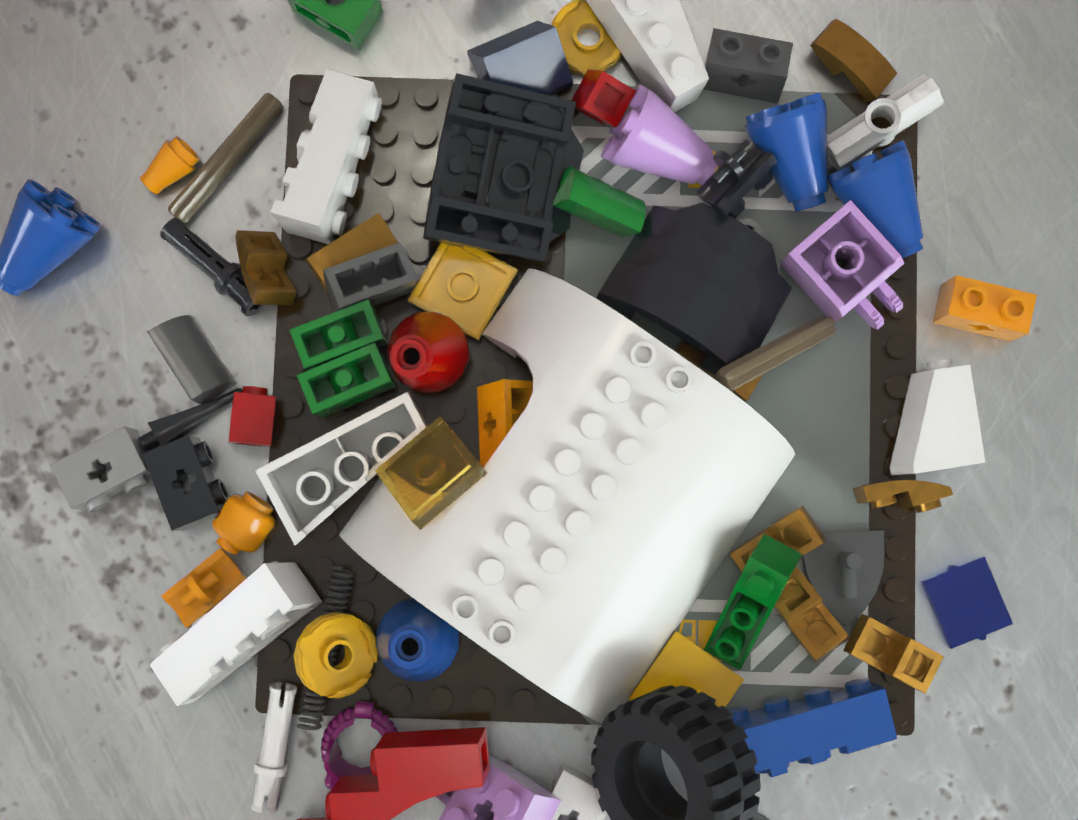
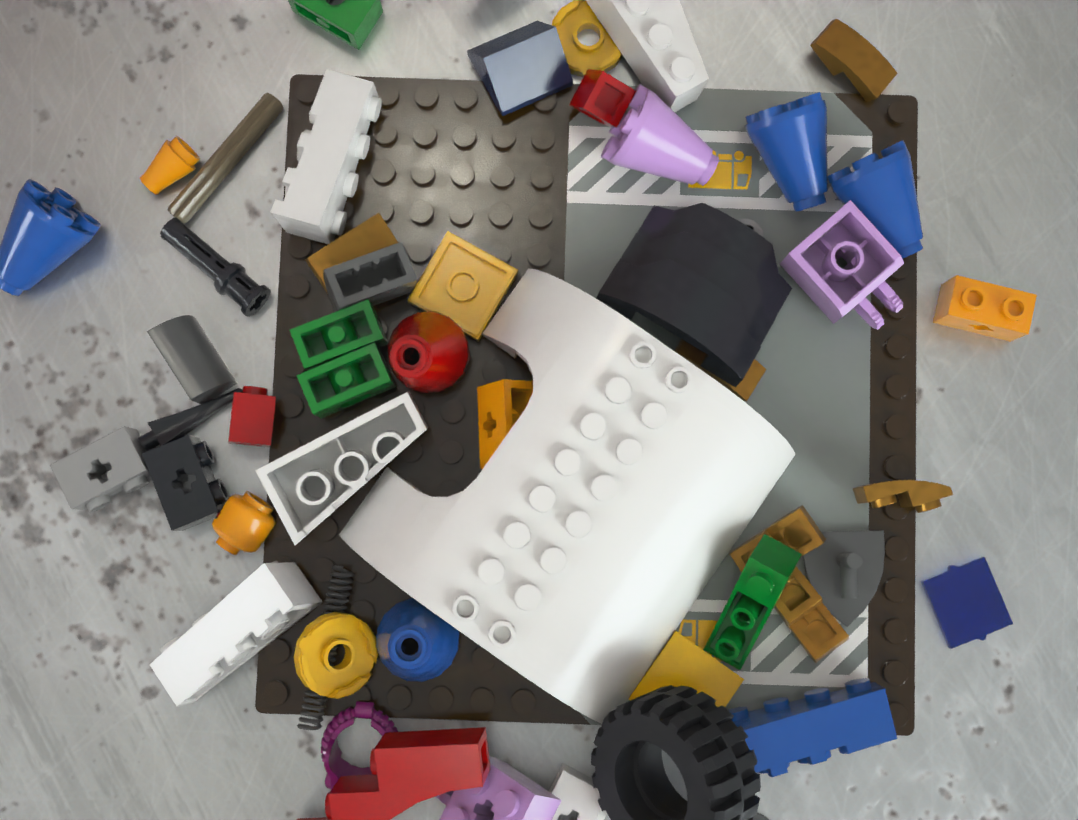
light orange hips [161,548,247,628] -> none
pearl gold slope [235,230,297,305] -> none
white pin [251,682,297,814] -> none
clear yellow tile [375,416,487,530] -> none
black slope [423,73,584,263] -> none
green brick [552,166,646,238] -> none
black hips [696,140,777,219] -> none
dark grey brick [703,28,793,103] -> none
dark tan axle [716,315,837,392] -> none
white piece [827,74,944,171] -> none
pearl gold slope [843,614,944,694] -> none
white slope [890,359,986,475] -> none

